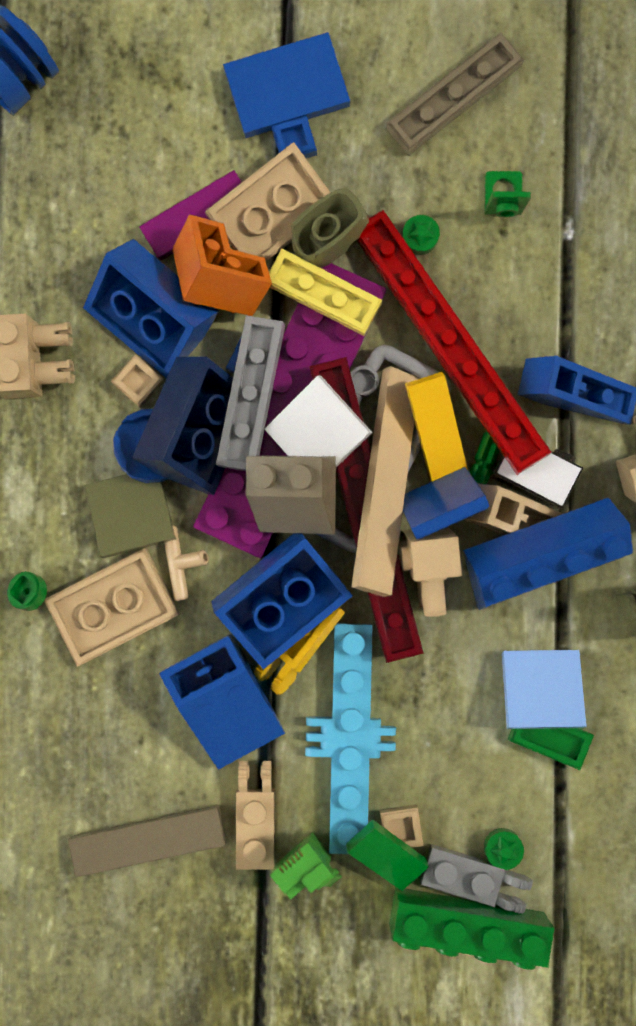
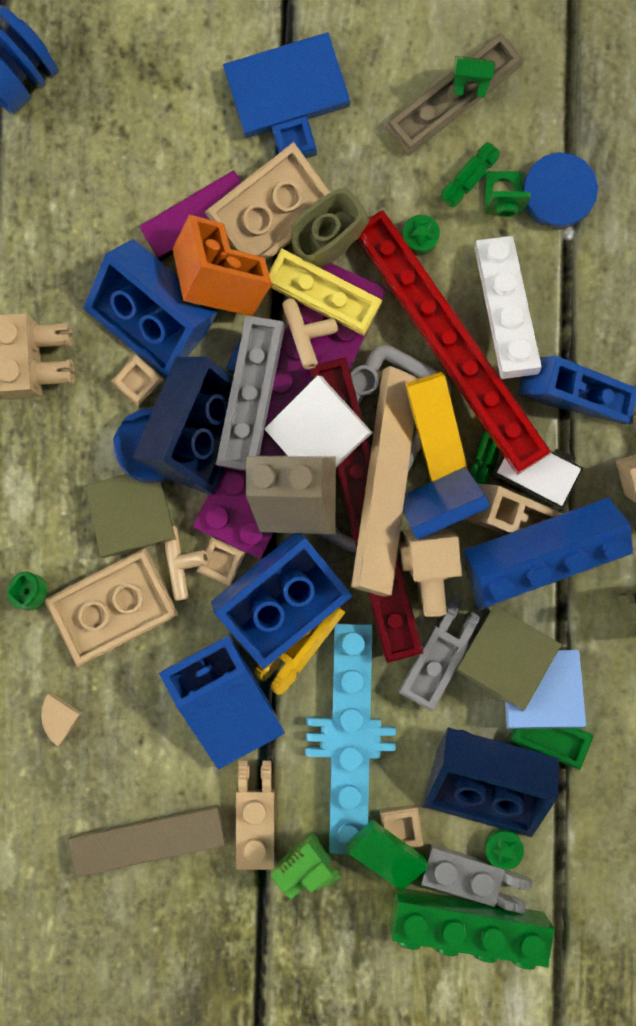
none -> tan tile [41,693,82,747]
none -> tan tile [196,537,247,586]
none -> tan piece [282,298,338,370]
none -> light grey hinge [398,601,480,711]
none -> dark blue slope [422,727,559,837]
none -> green axle [440,142,500,208]
none -> green tile [453,56,495,98]
none -> olive tile [456,605,562,712]
none -> white plate [475,236,542,379]
none -> blue tile [522,152,598,229]

